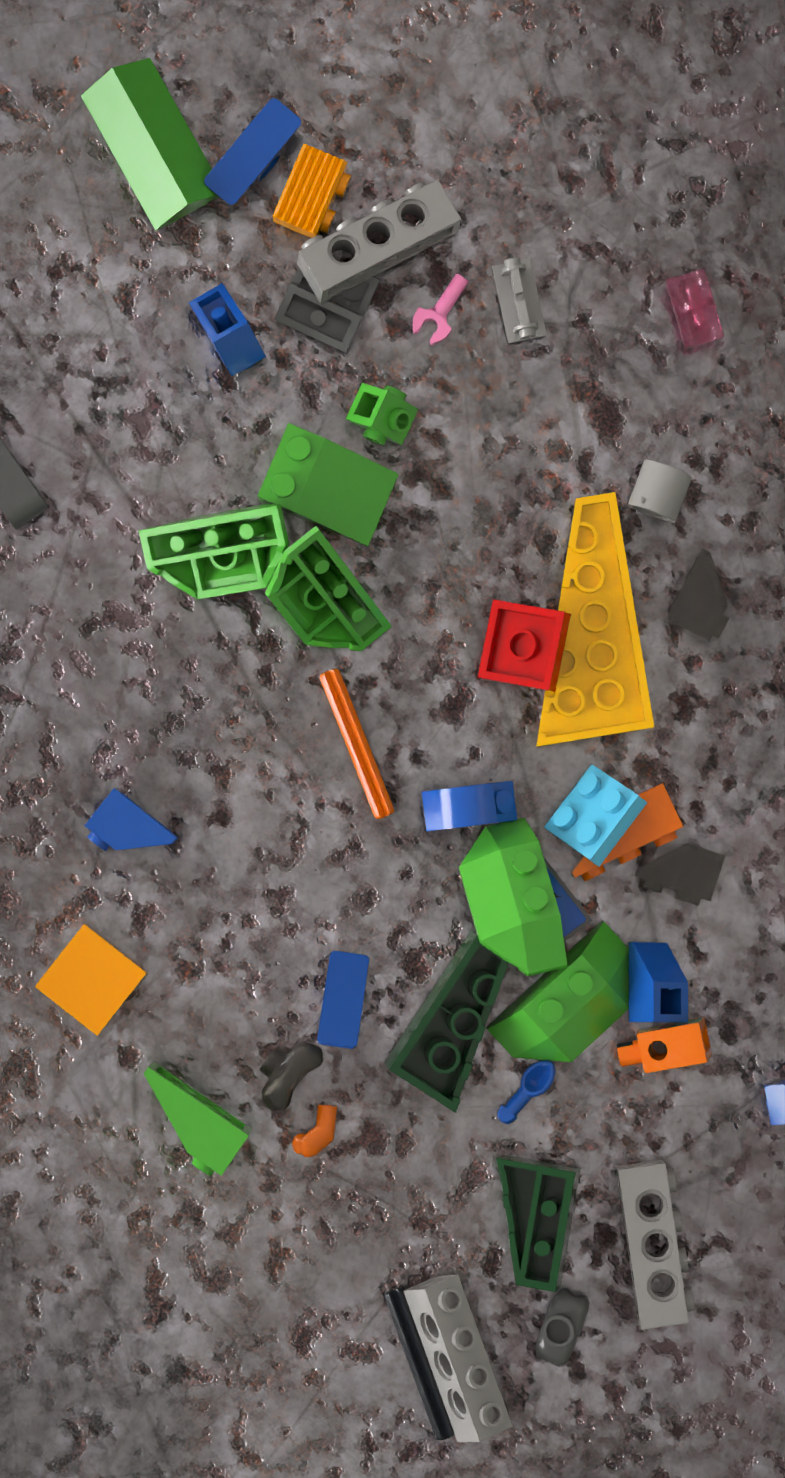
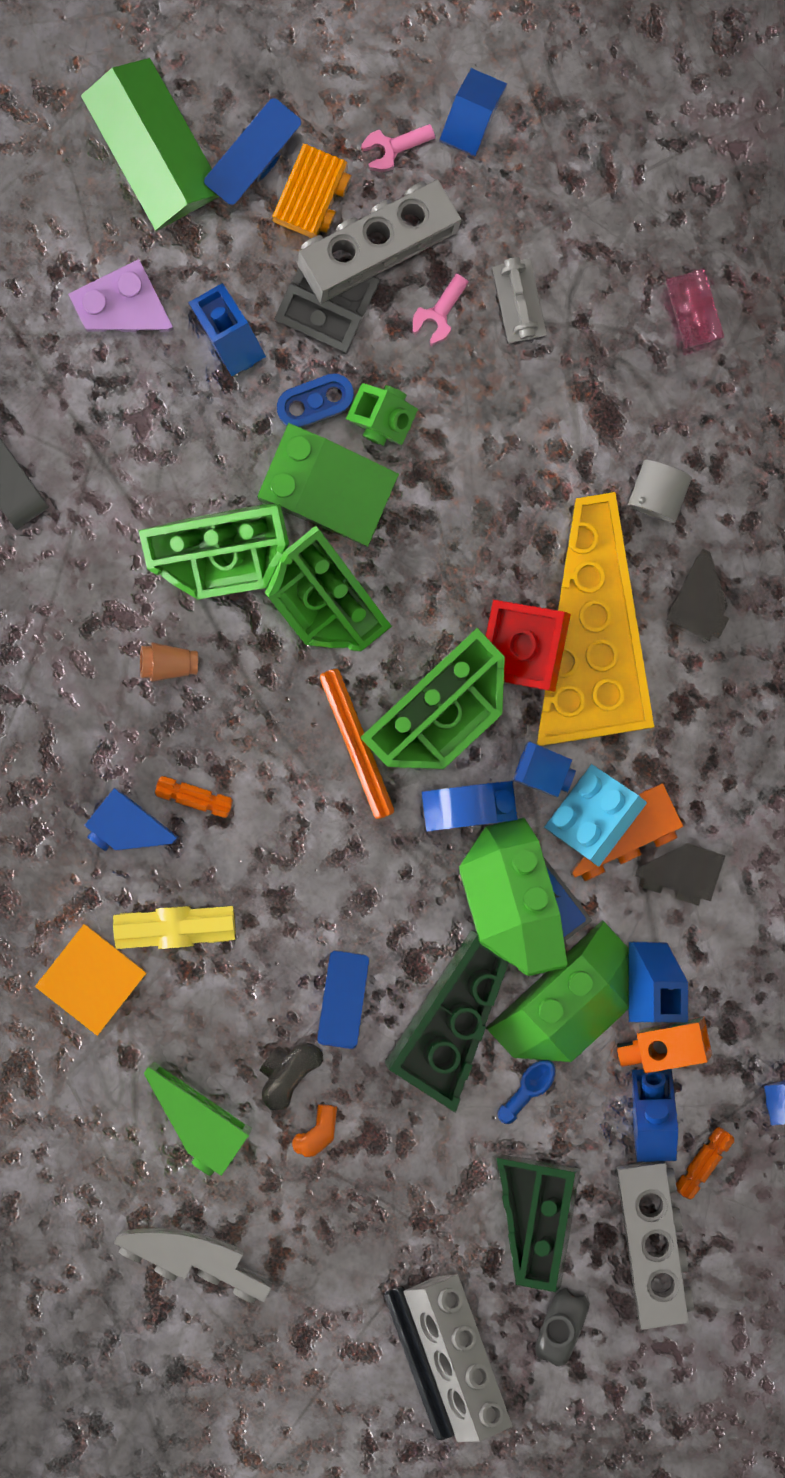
none -> lavender wing [68,259,173,332]
none -> light yellow piece [113,906,236,949]
none -> light grey slope [114,1228,272,1303]
none -> nougat cone [140,642,198,682]
none -> orange axle [155,776,233,818]
none -> blue plate [277,374,354,428]
none -> bright green wedge [360,628,505,769]
none -> bright pink bar [361,124,435,172]
none -> blue slope [439,68,507,157]
none -> blue slope [512,742,576,798]
none -> blue slope [632,1069,678,1162]
none -> orange axle [676,1127,734,1200]

